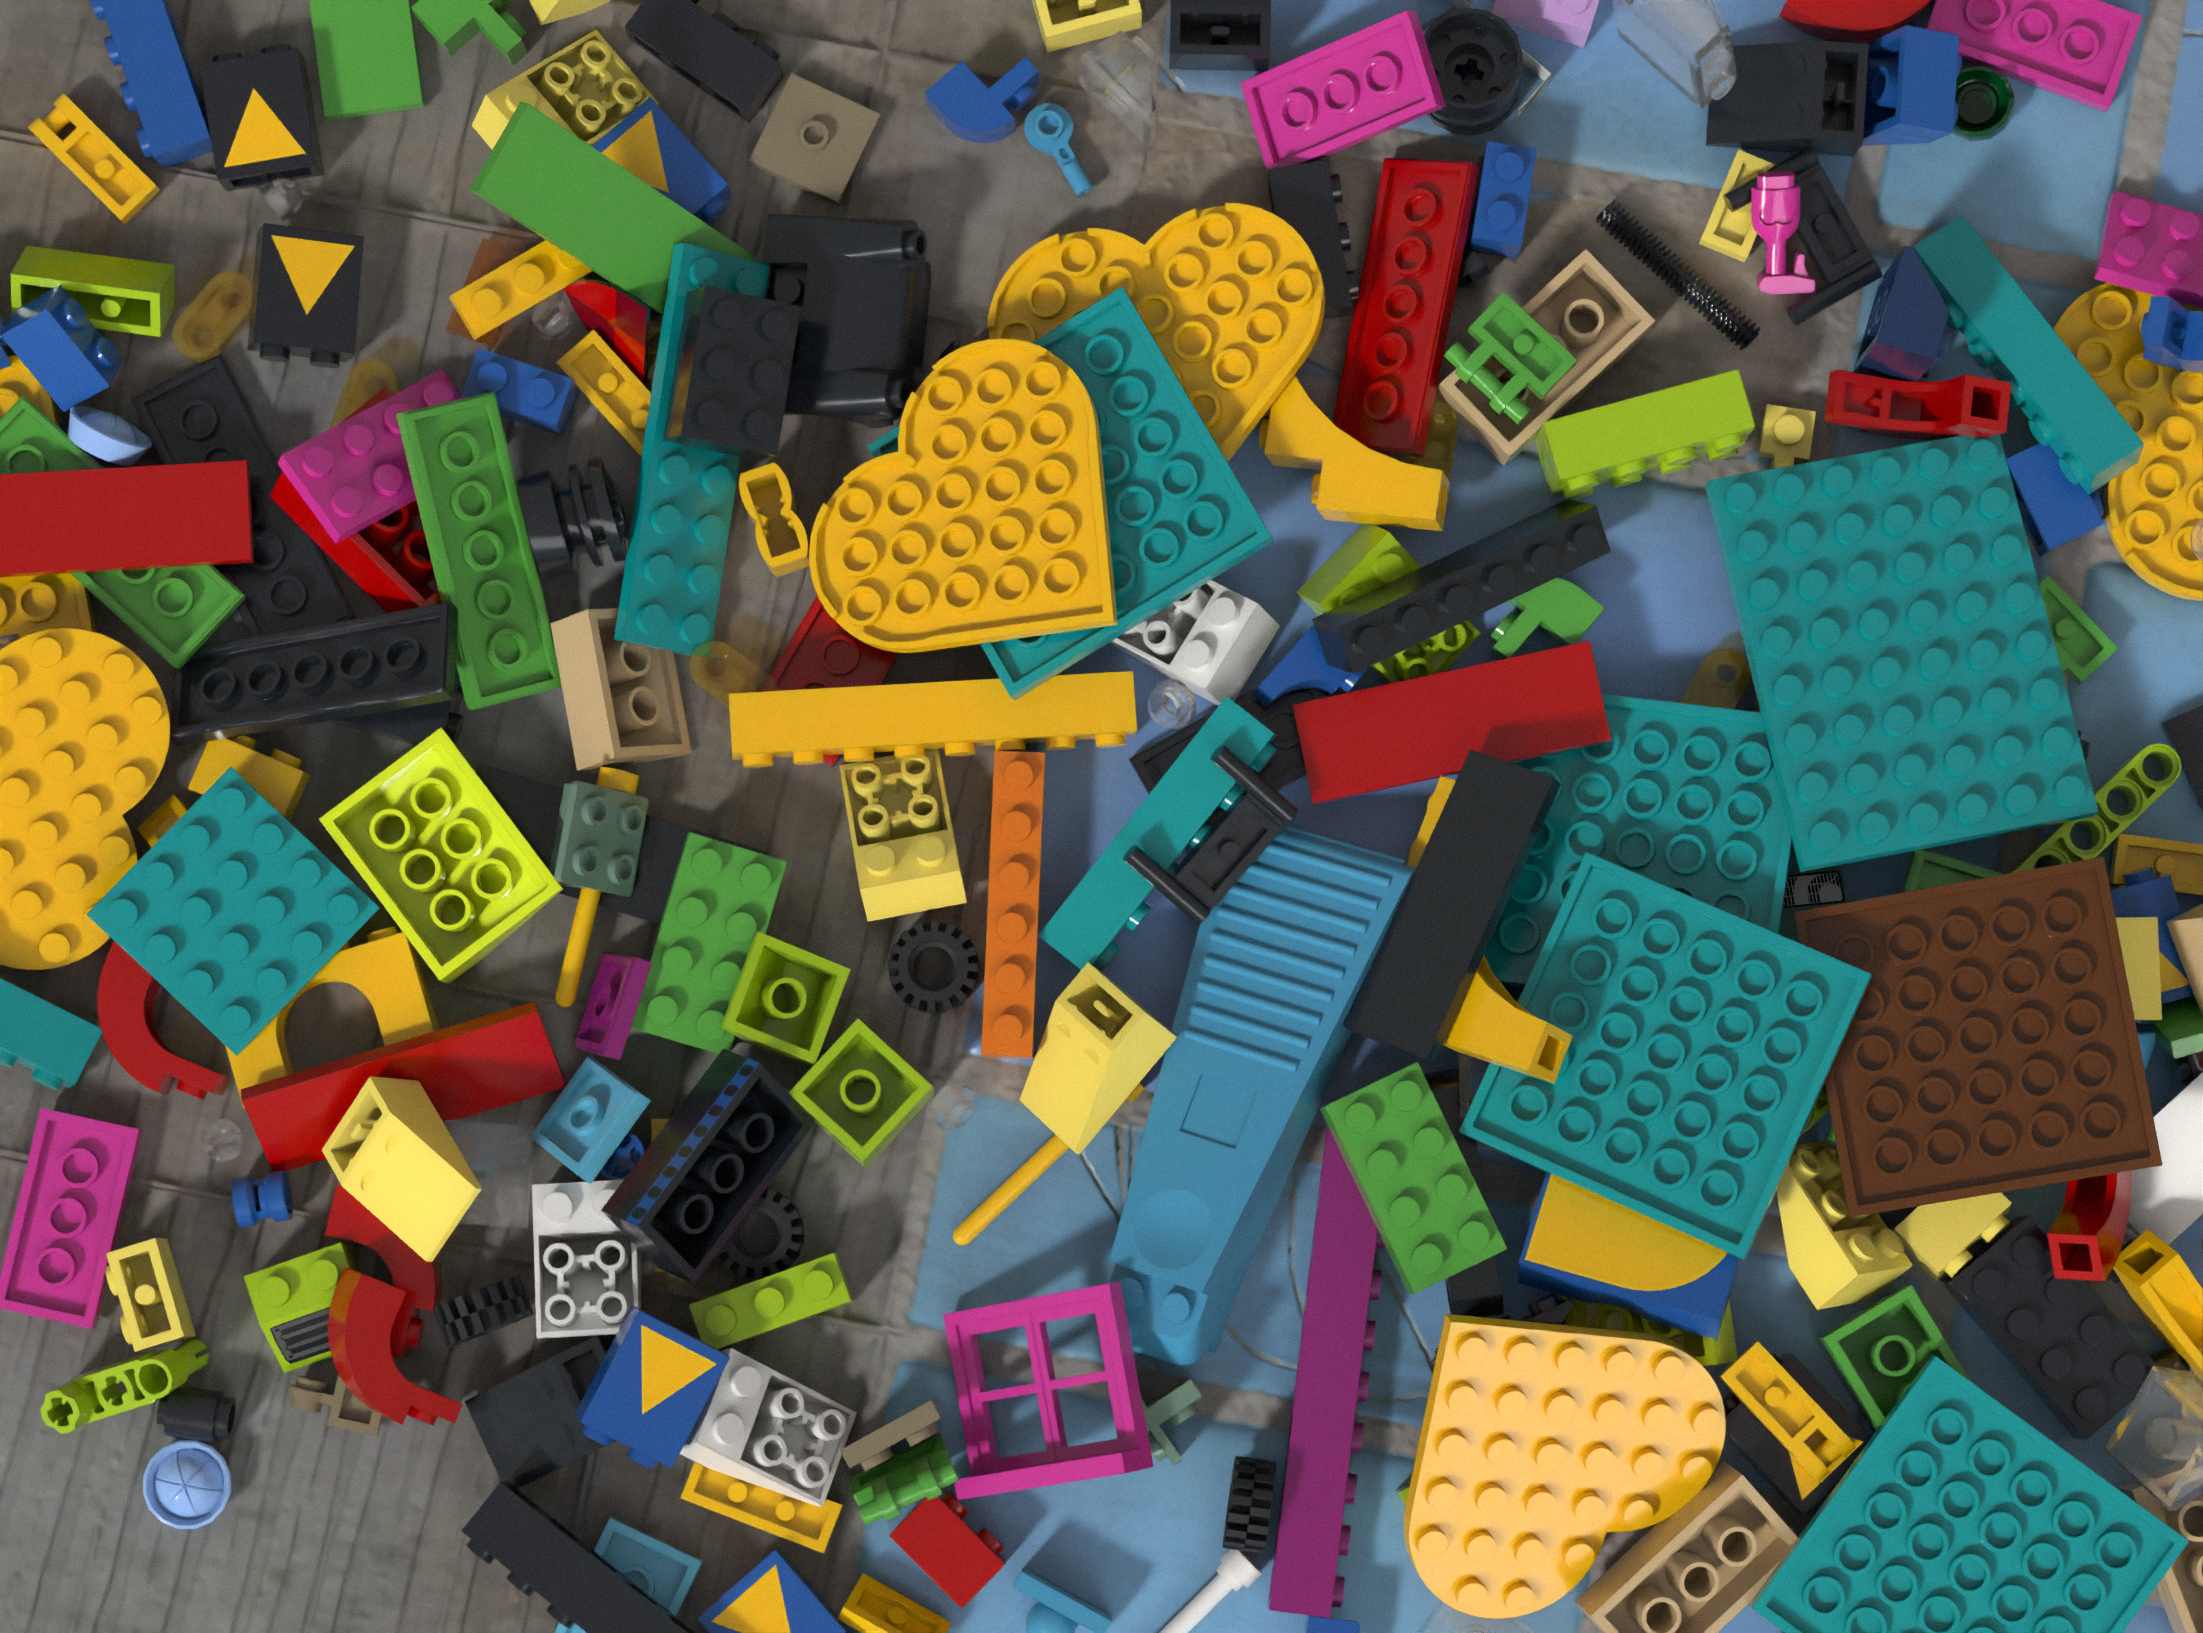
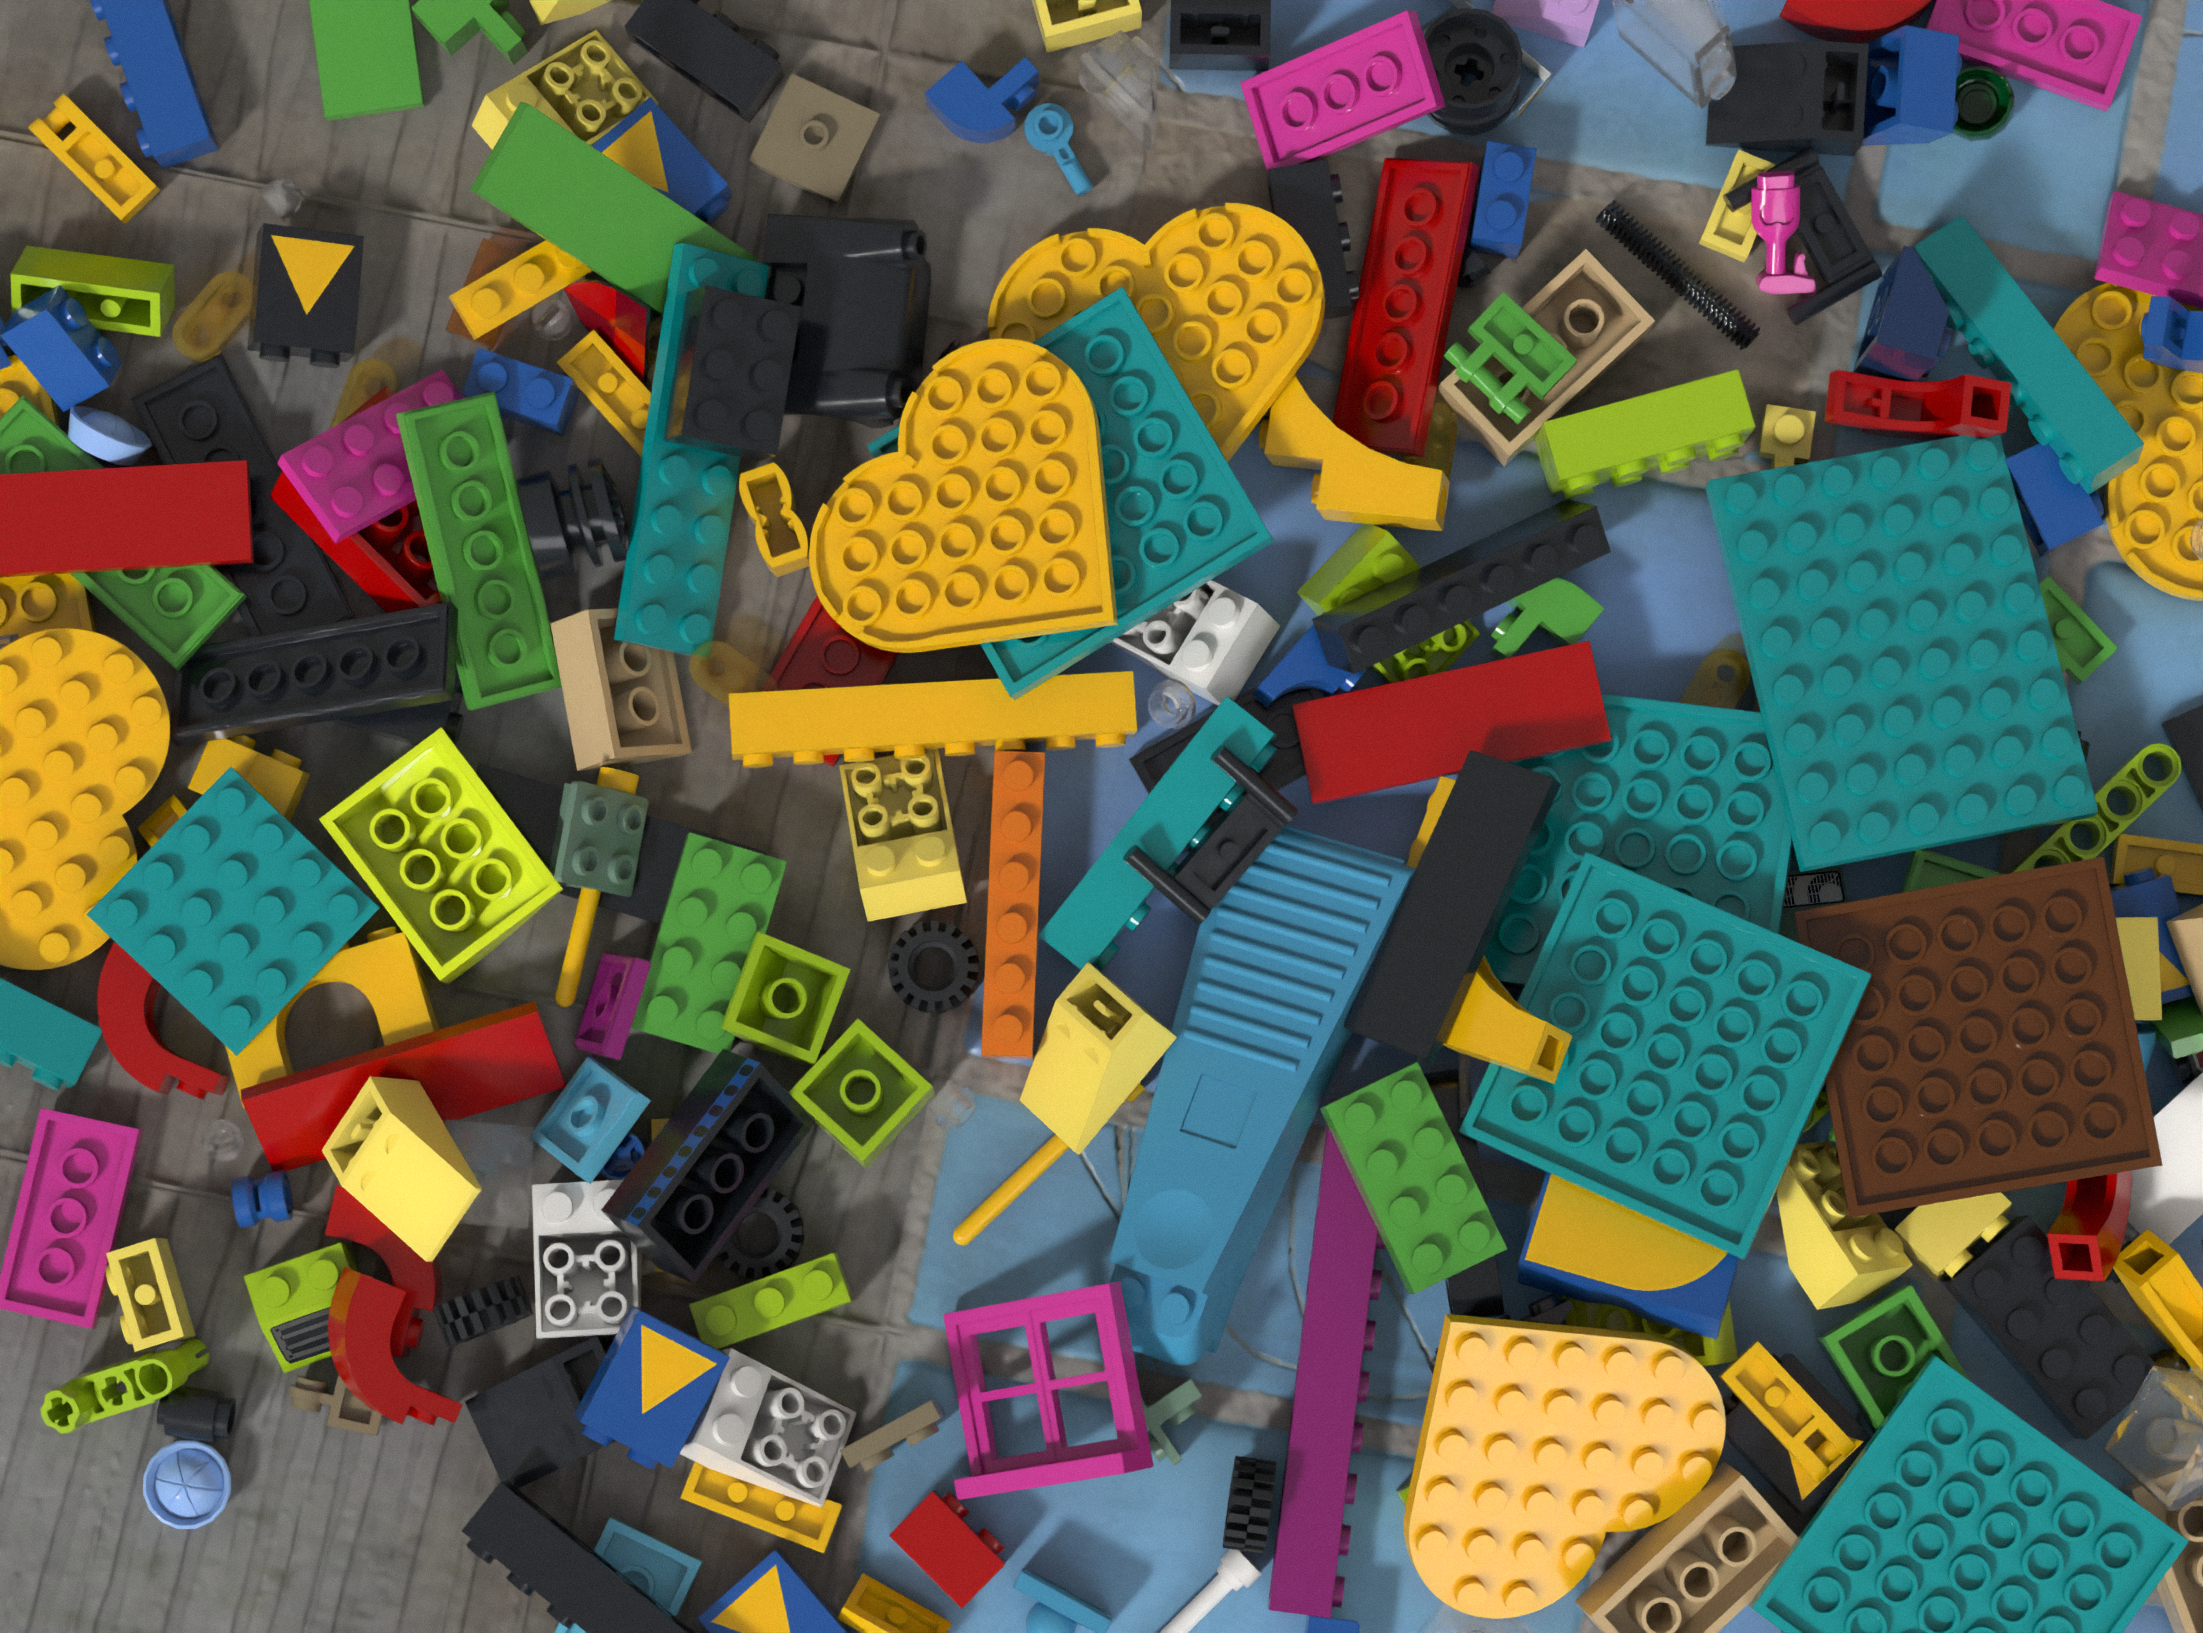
black brick [199,44,324,191] -> none
bright green plate [848,1433,959,1526] -> none

